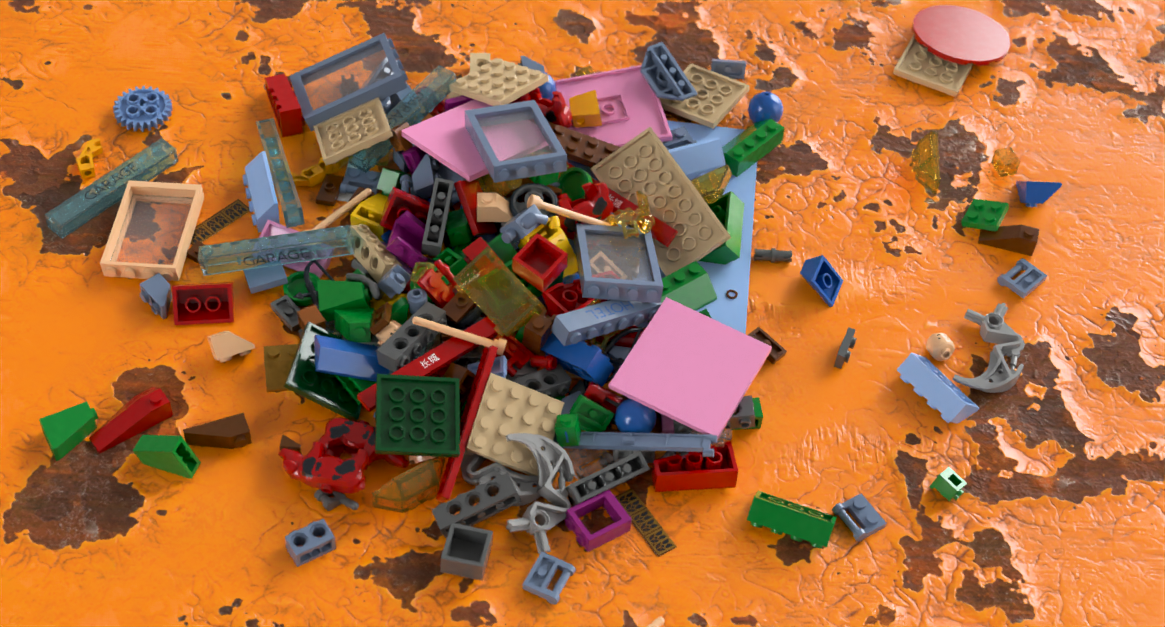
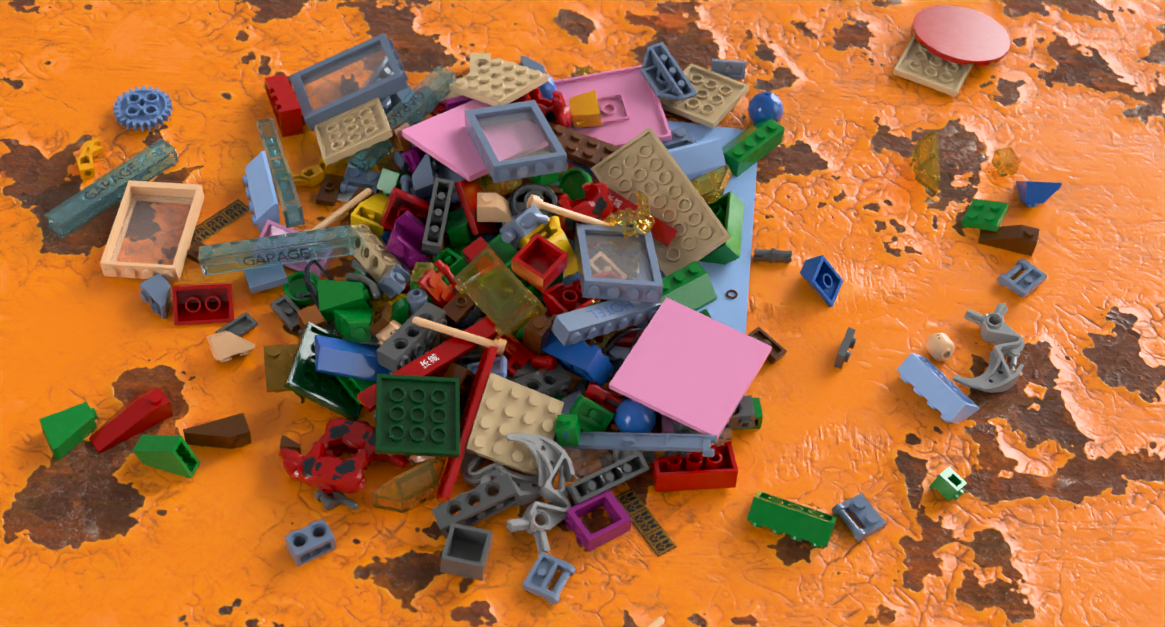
none -> dark grey tile [215,312,258,337]

